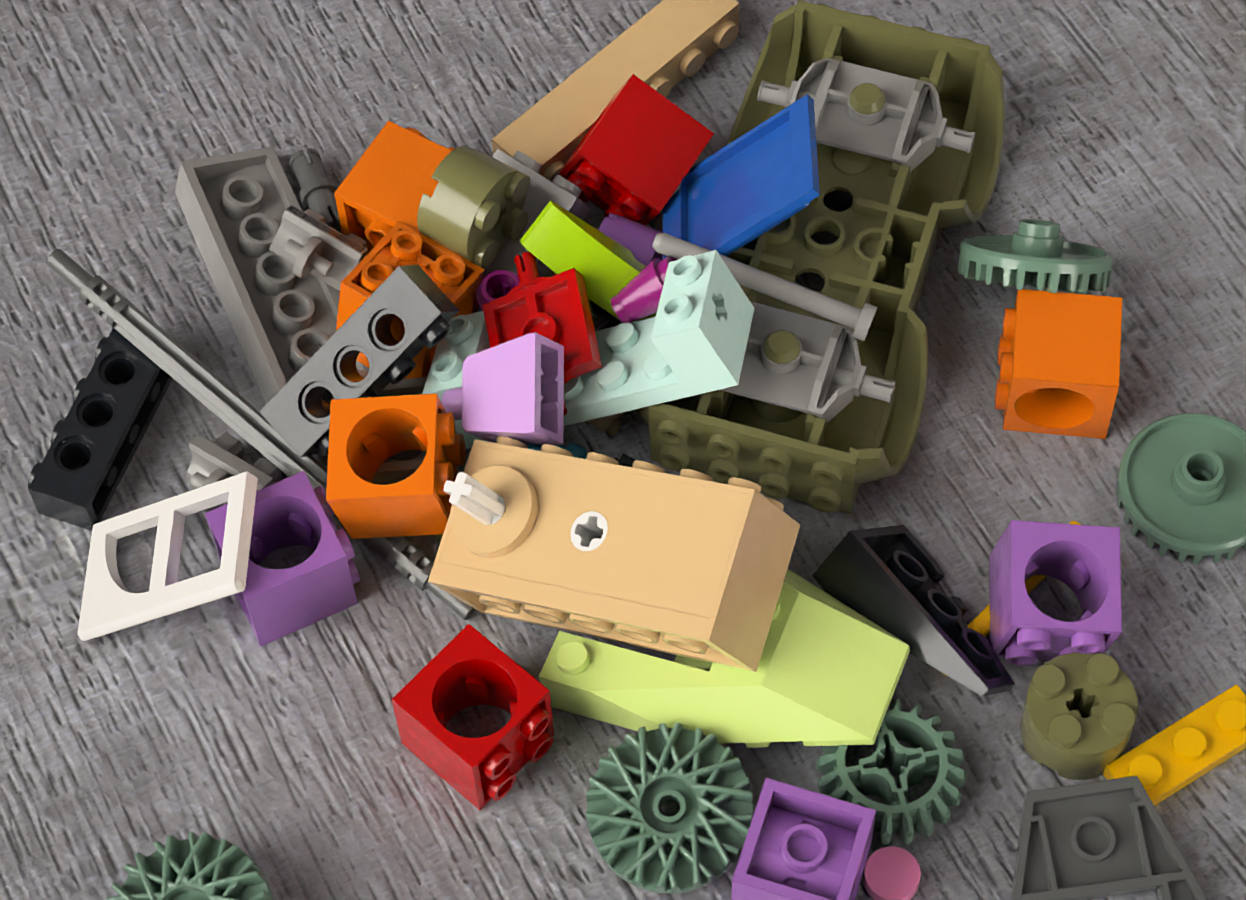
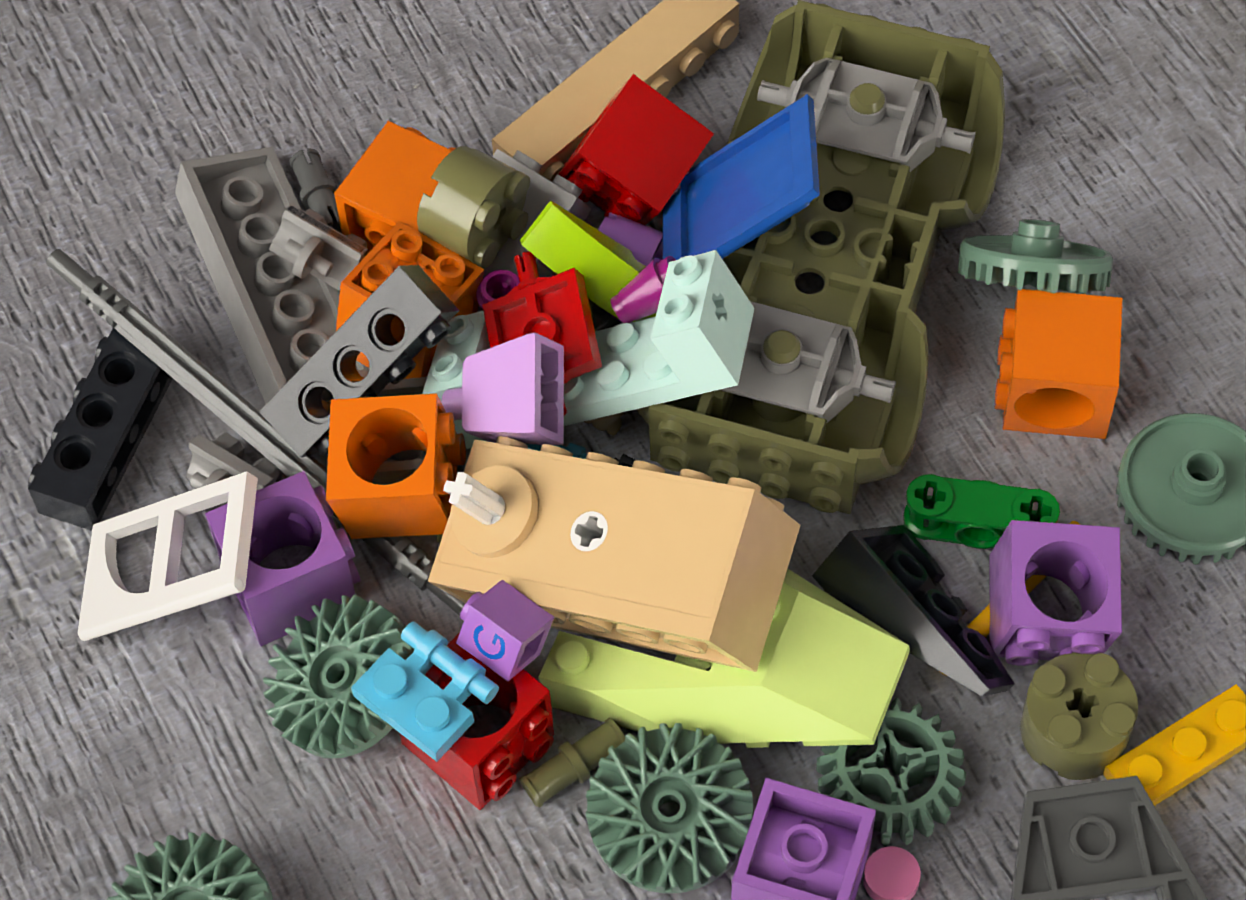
light grey bar [652,233,878,341] -> none
none -> sand green wheel [263,595,414,759]
none -> medium azure plate [351,621,499,762]
none -> medium lavender brick [456,580,554,681]
none -> olive pin [519,718,625,808]
none -> green piece [903,474,1060,549]

